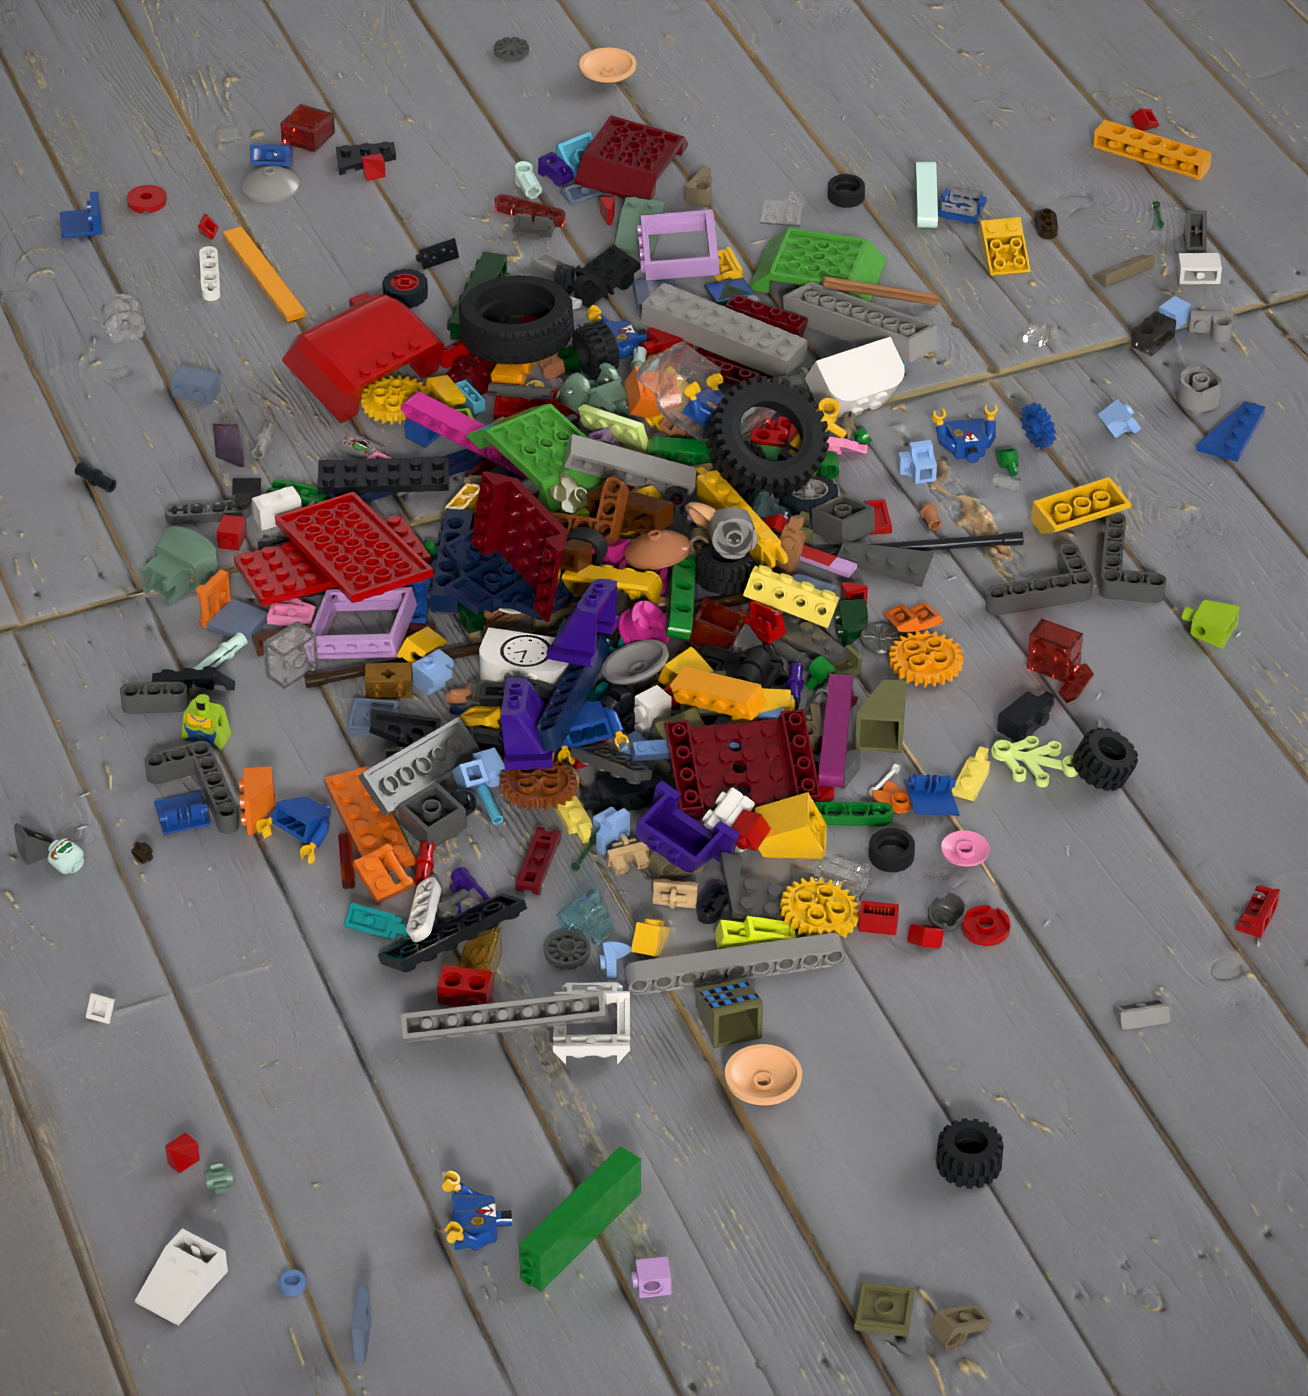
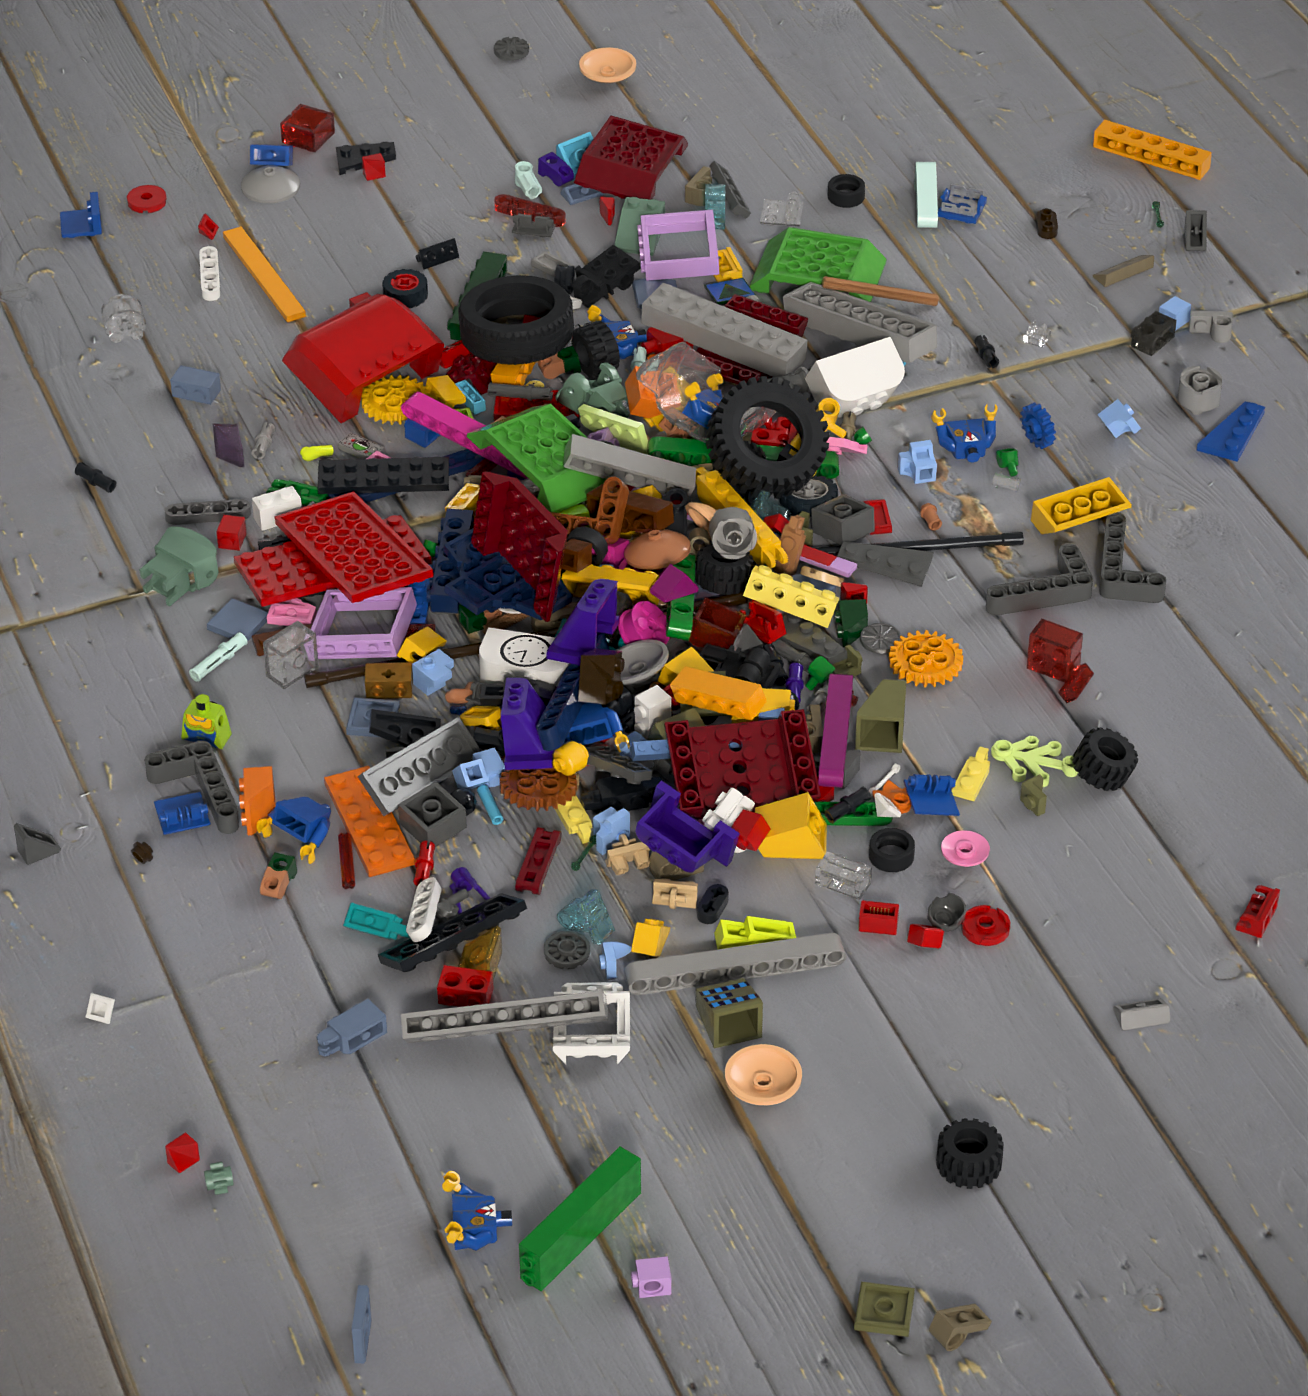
light aqua head [48,838,84,874] -> none
dark grey beam [120,681,189,714] -> none
white slope [135,1228,228,1326] -> none
black wing [152,666,235,690] -> none
orange plate [196,569,231,628] -> none
black piece [232,478,261,503] -> none
medium blue tile [279,1269,306,1297] -> none
orange plate [352,843,415,904] -> none
olive plate [549,473,588,514] -> none
dark grey wing [720,852,814,921] -> none
yellow gear [779,877,860,938] -> none
orange slope [883,601,943,632] -> none
yellow slope [977,217,1030,276] -> none
black hinge [997,691,1055,742] -> none
red slope [1130,108,1159,131] -> none
white brick [1177,253,1222,284] -> none
lime torso [1182,600,1240,649] -> none
none -> nougat leg [260,852,297,899]
none -> neon yellow arm [300,445,334,461]
none -> sand blue hinge [317,999,387,1057]
none -> yellow head [553,741,589,776]
none -> dark brown slope [578,648,625,704]
none -> magenta slope [650,564,699,603]
none -> clear light blue tile [705,184,725,229]
none -> dark grey plate [709,161,751,219]
none -> tan tile [800,566,844,587]
none -> black pin [824,786,871,824]
none -> white slope [874,793,902,817]
none -> black pin [974,335,999,368]
none -> olive bracket [1020,775,1047,817]

